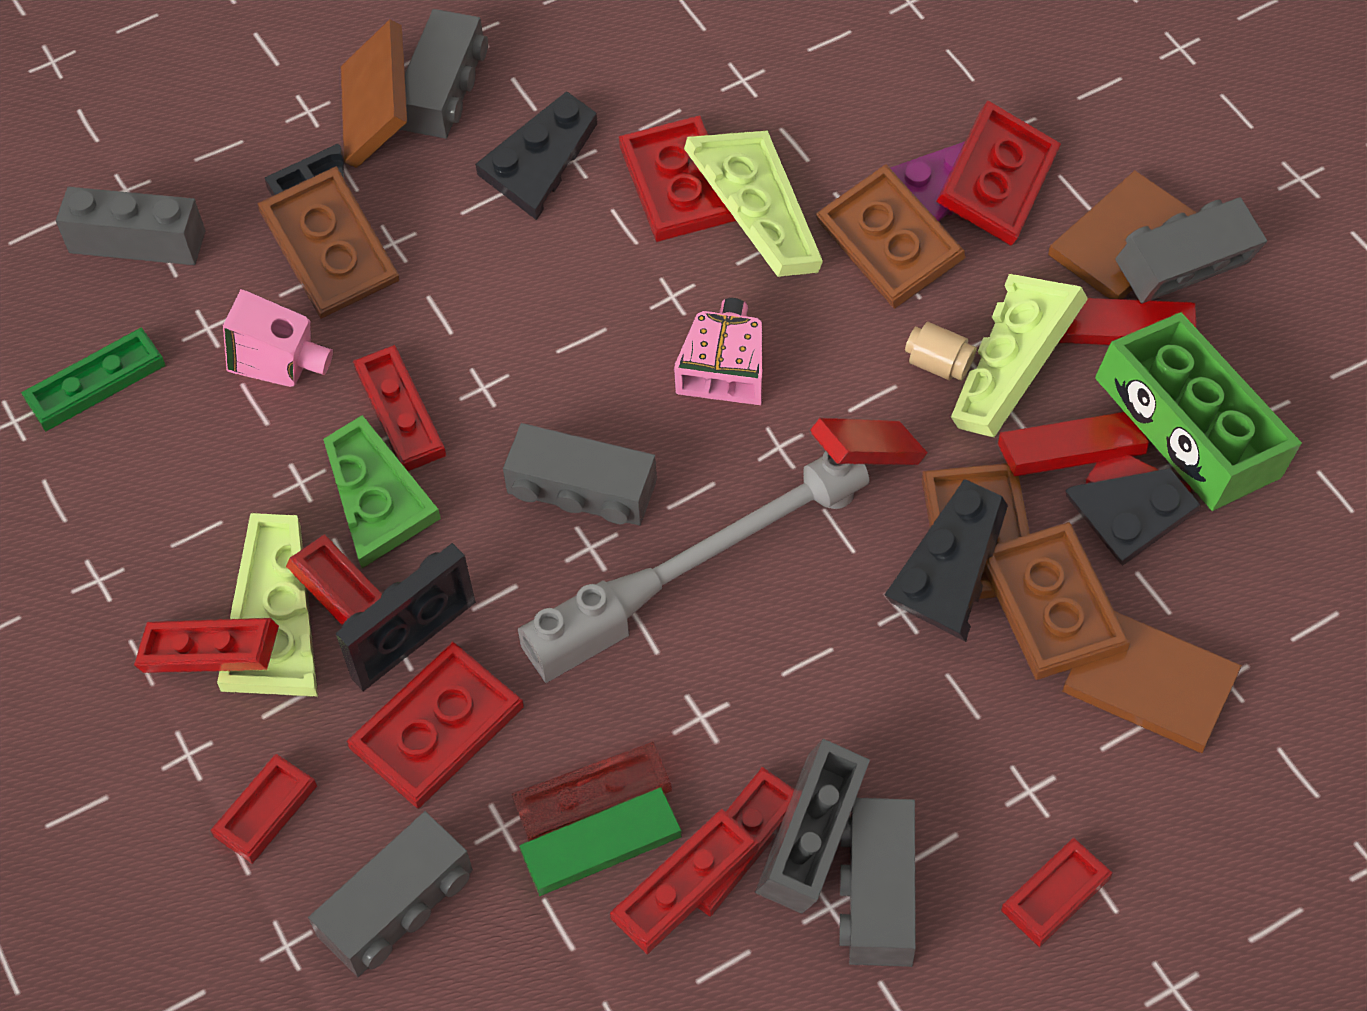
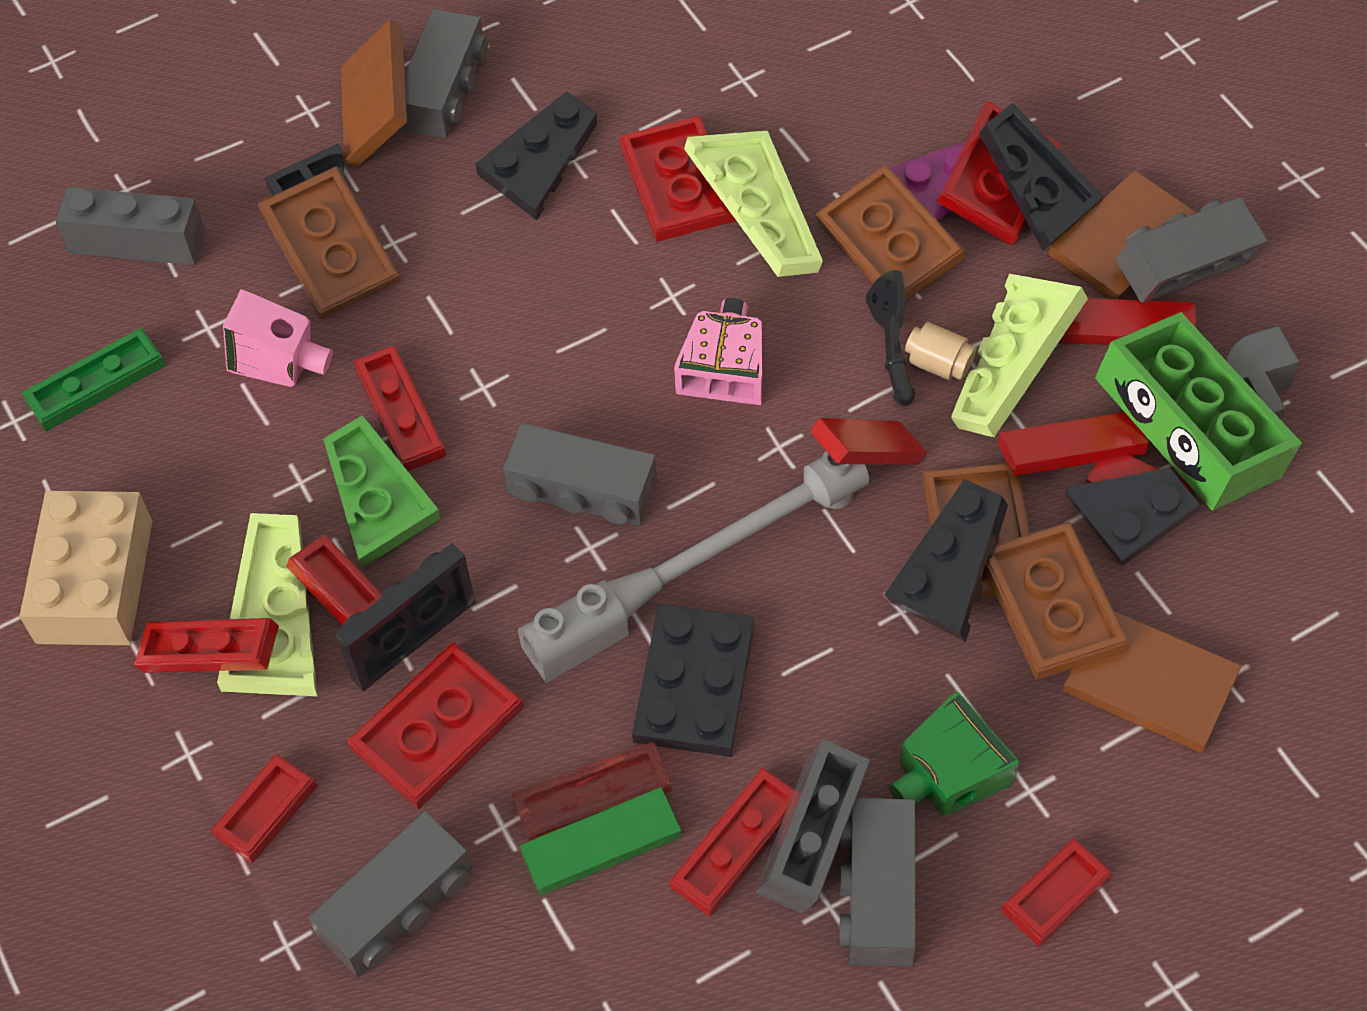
red tile [610,809,759,955] -> none
none -> tan brick [19,491,153,645]
none -> black plate [632,604,754,757]
none -> black piece [866,270,915,406]
none -> green torso [889,691,1019,816]
none -> black wing [979,103,1103,251]
none -> dark grey brick [1226,326,1299,420]

